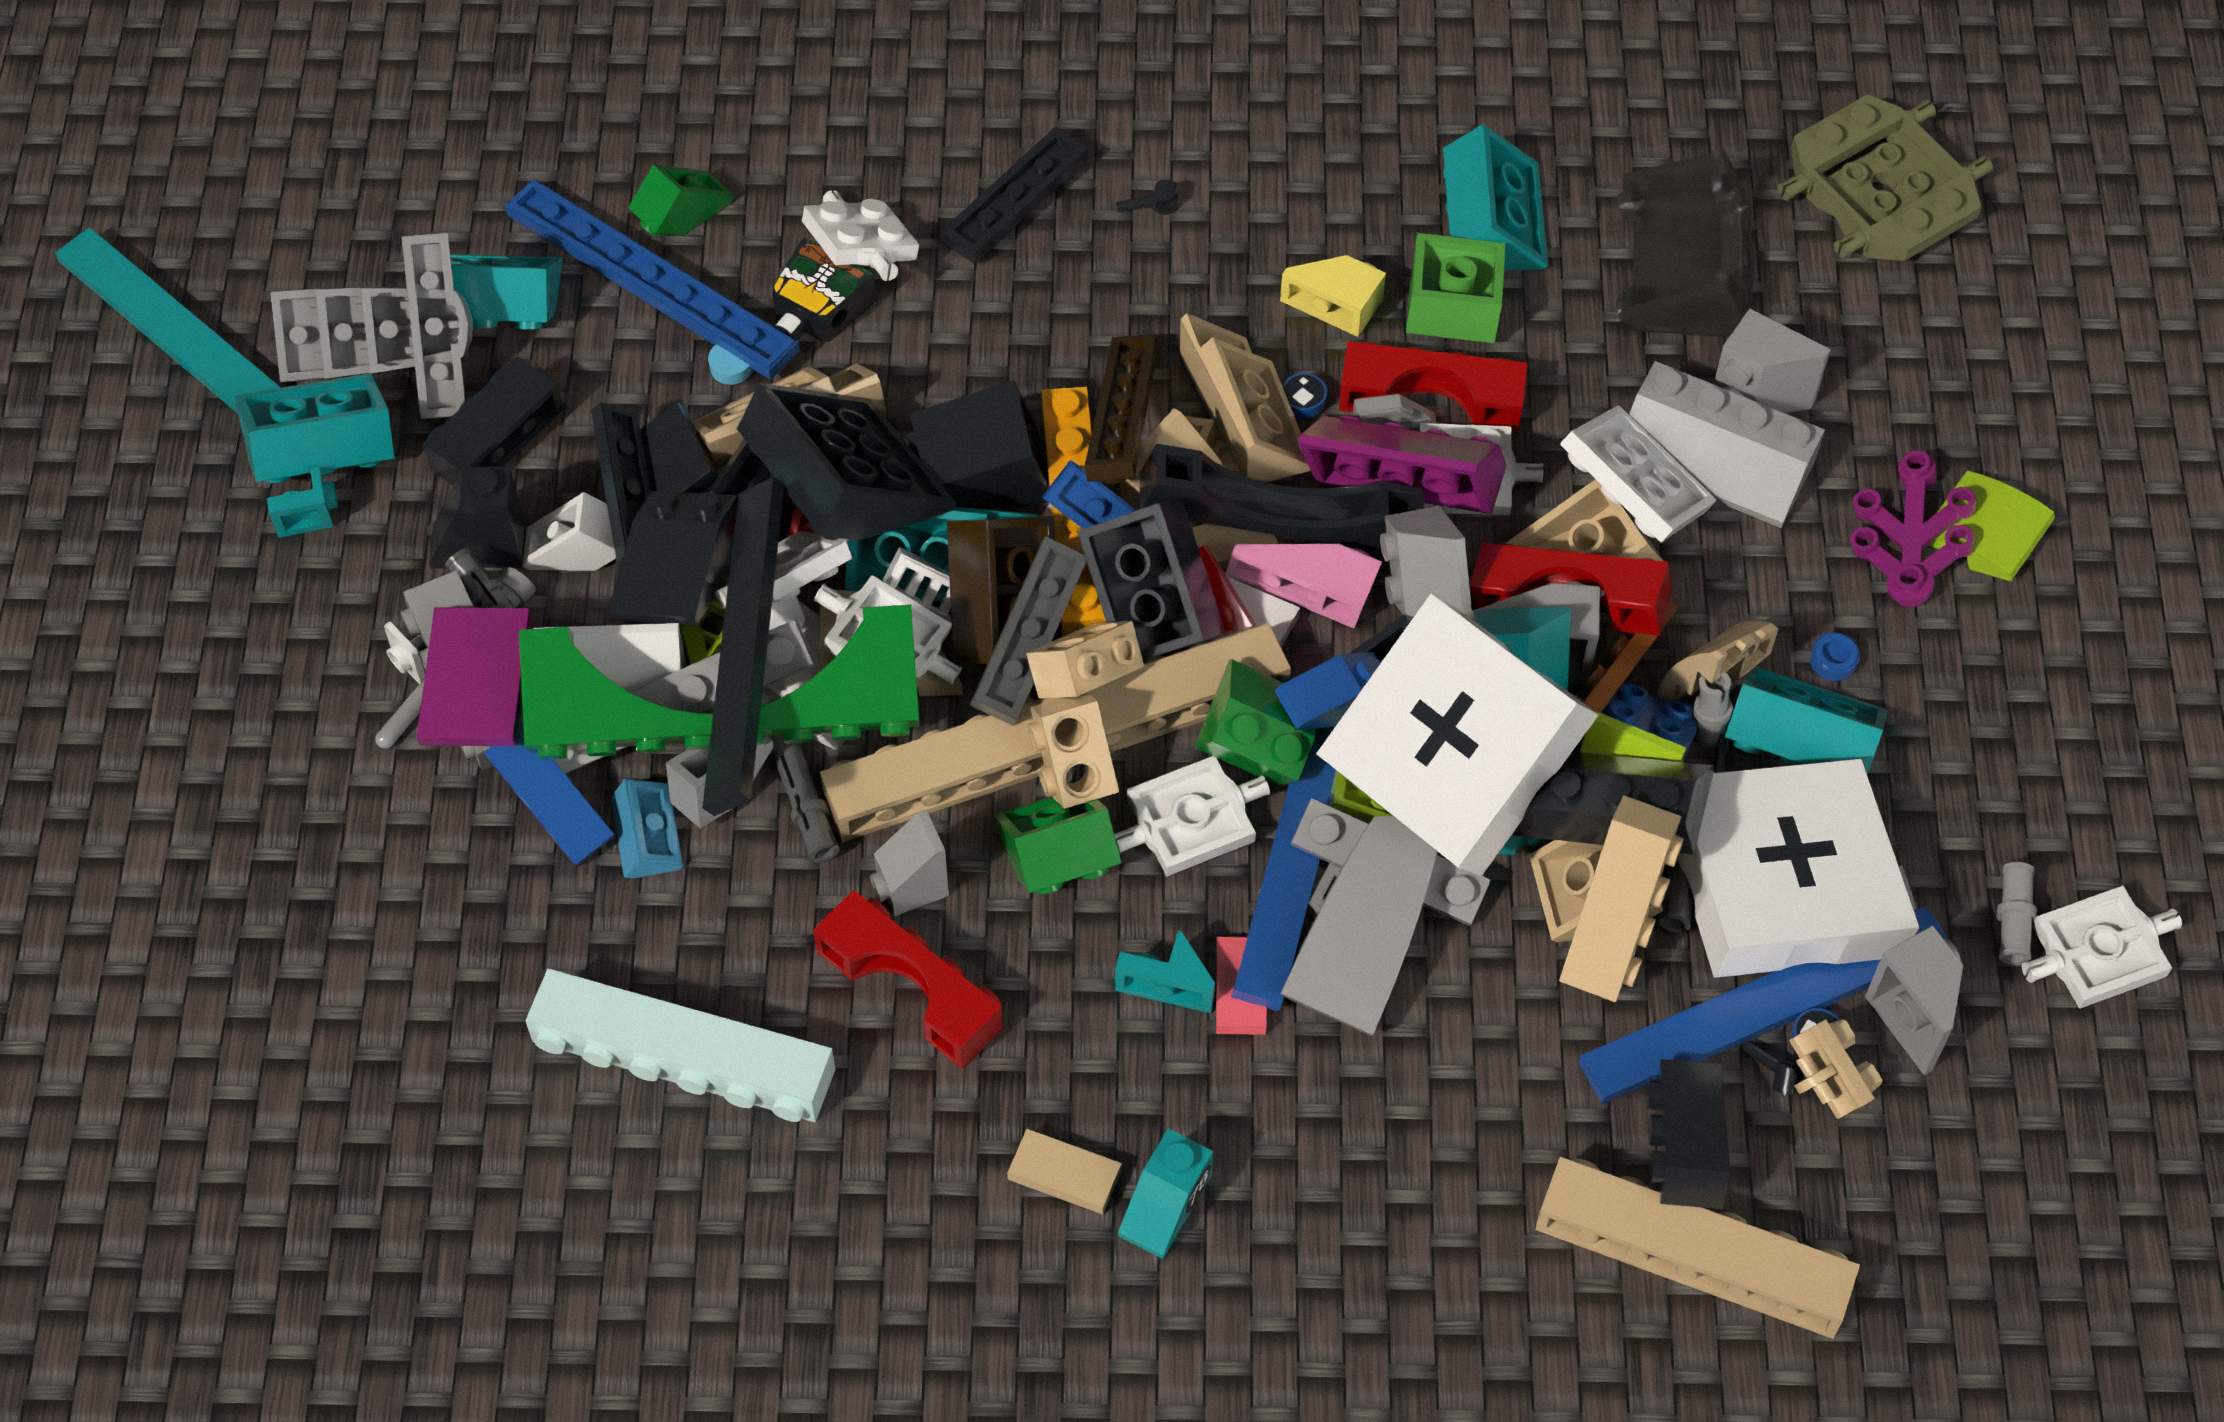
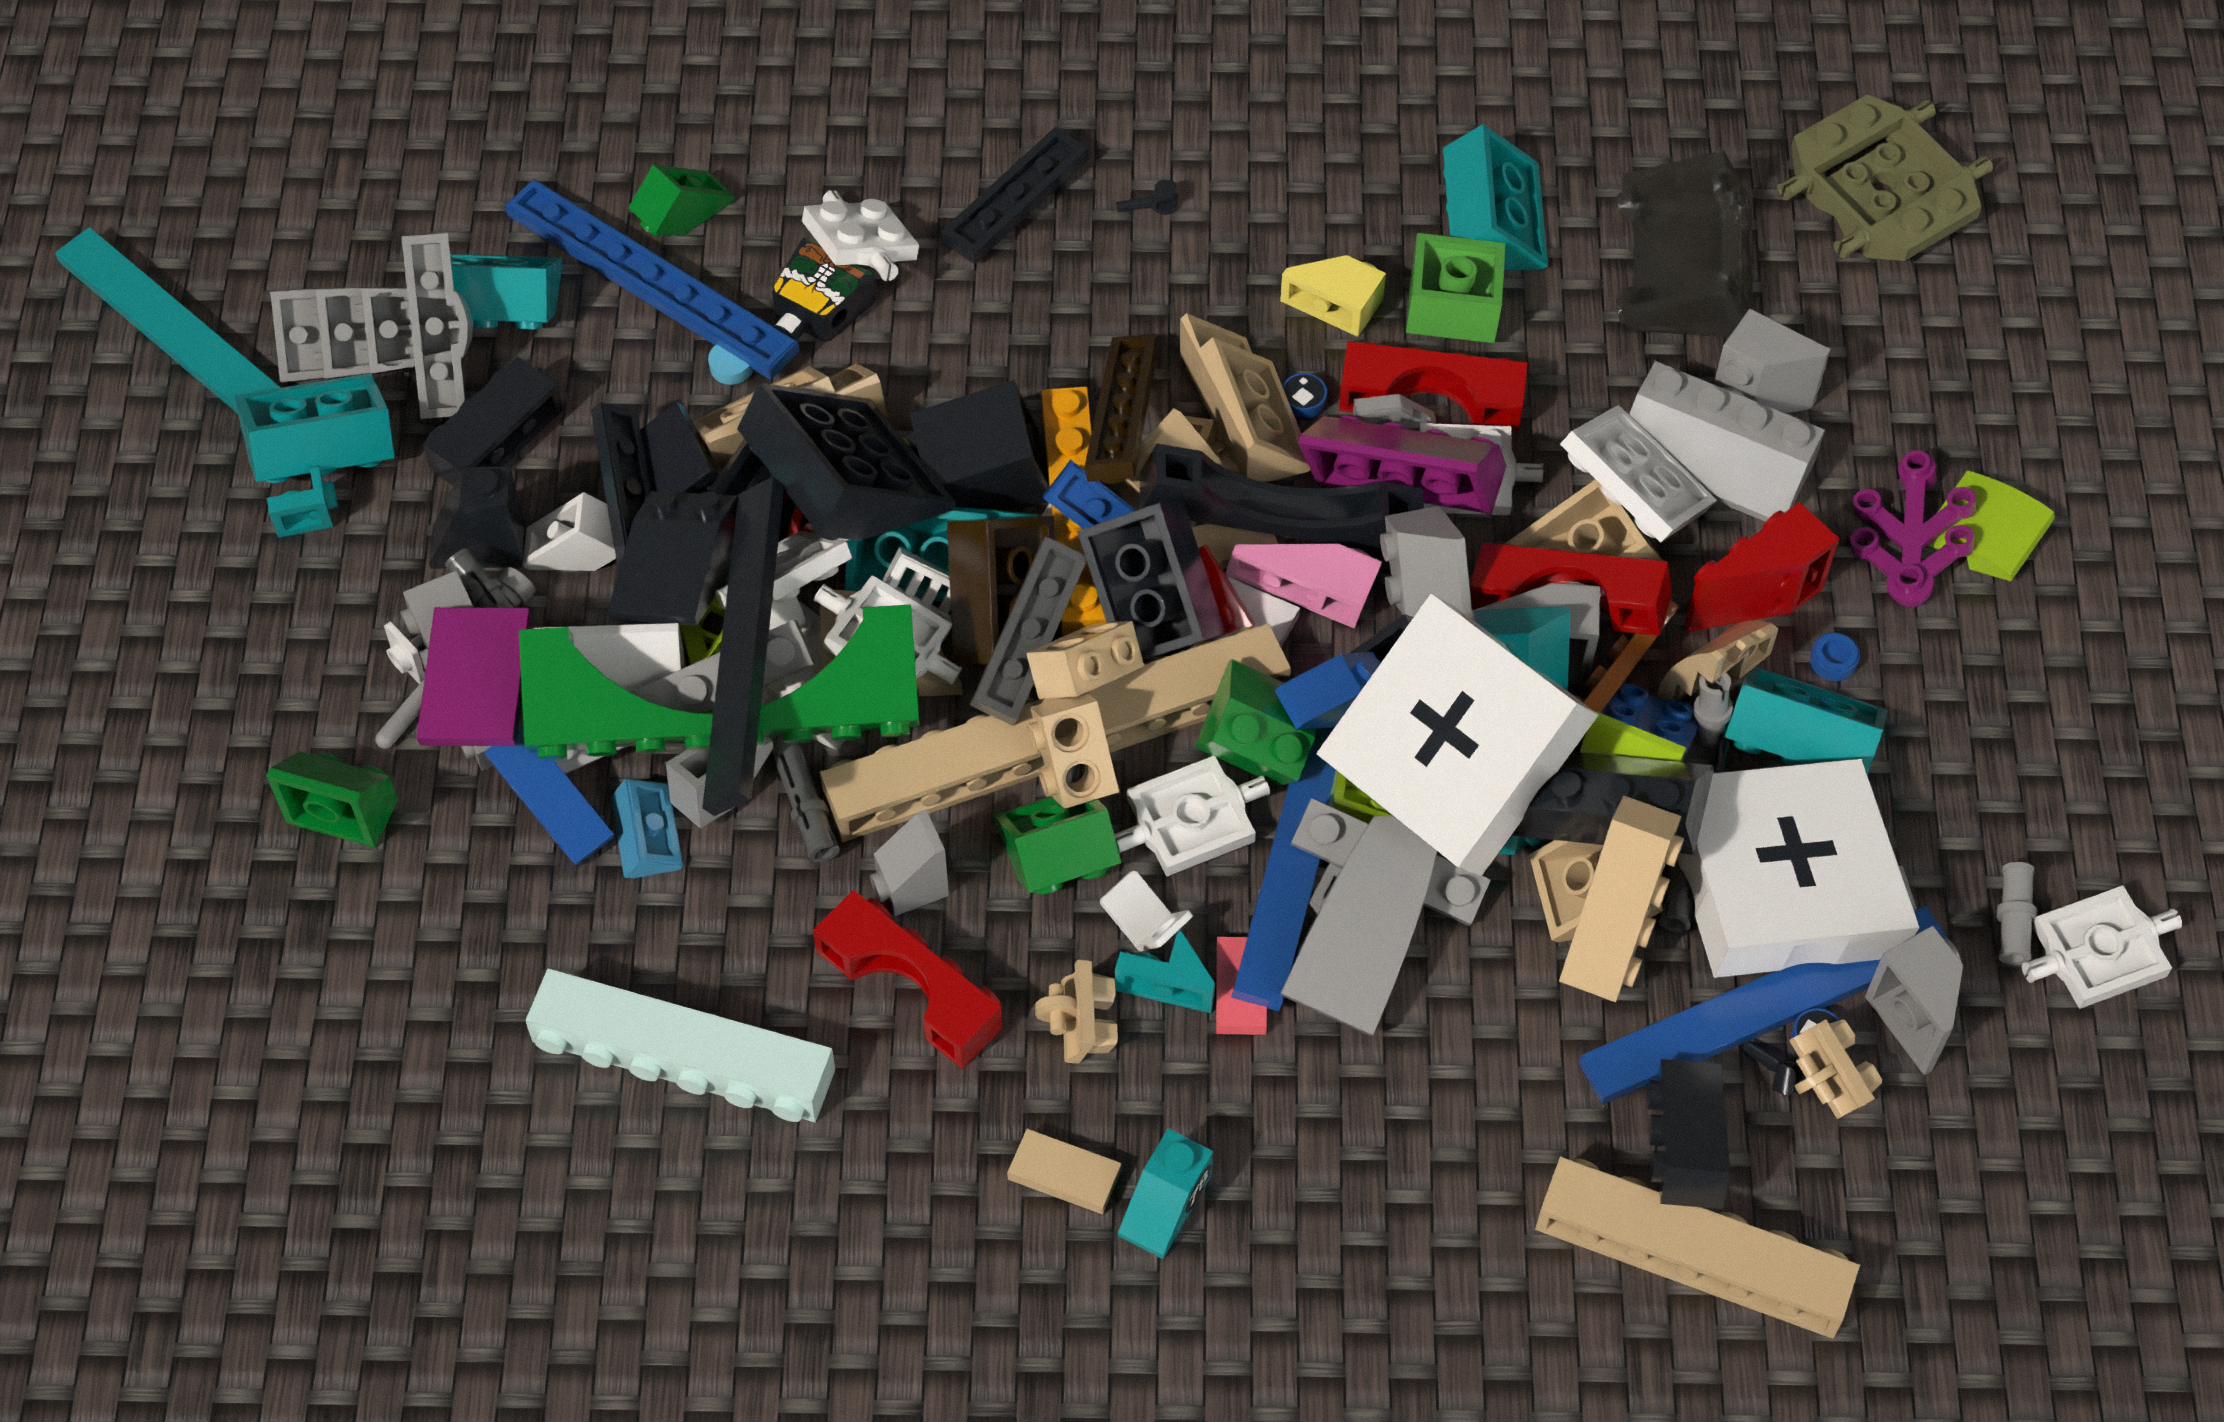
none -> green slope [266,751,398,848]
none -> tan hips [1035,960,1118,1064]
none -> white bracket [1100,871,1193,952]
none -> red slope [1684,502,1840,632]

